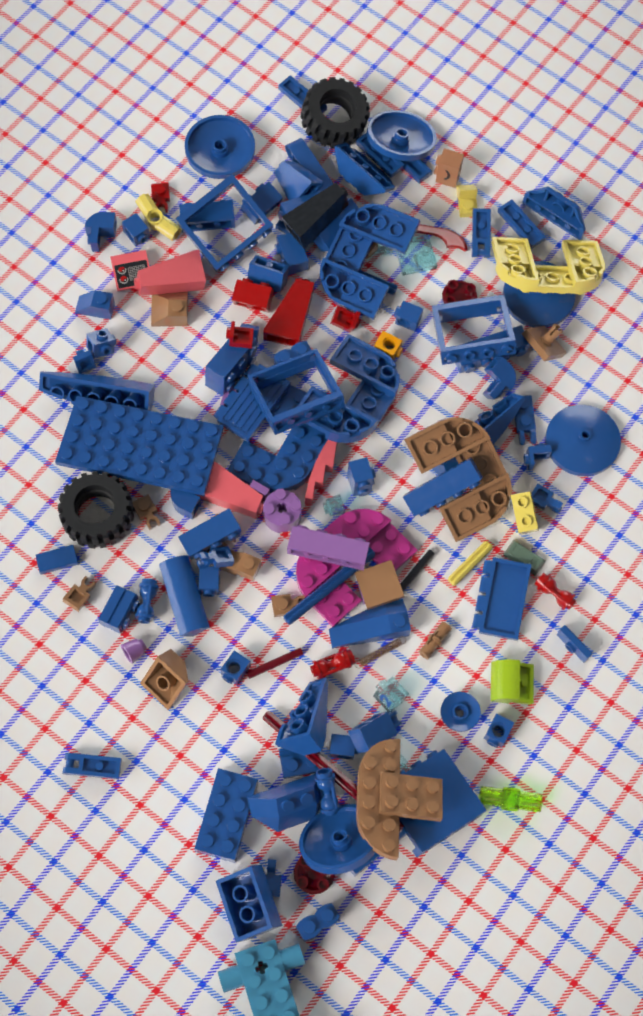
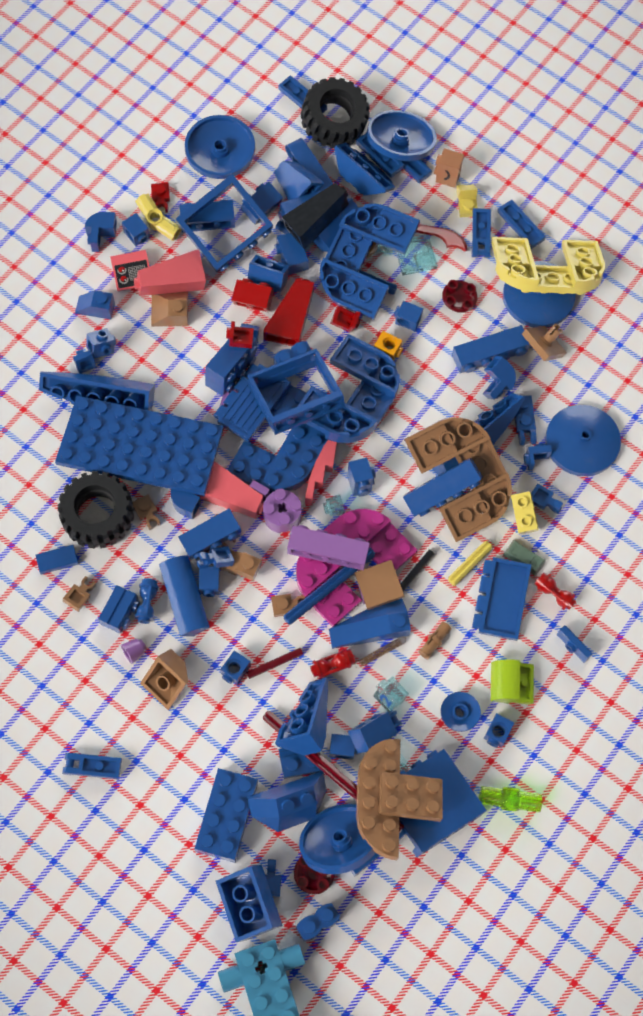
blue piece [315,768,341,816] -> none
blue window [432,294,516,365] -> none
blue wedge [522,186,586,240] -> none

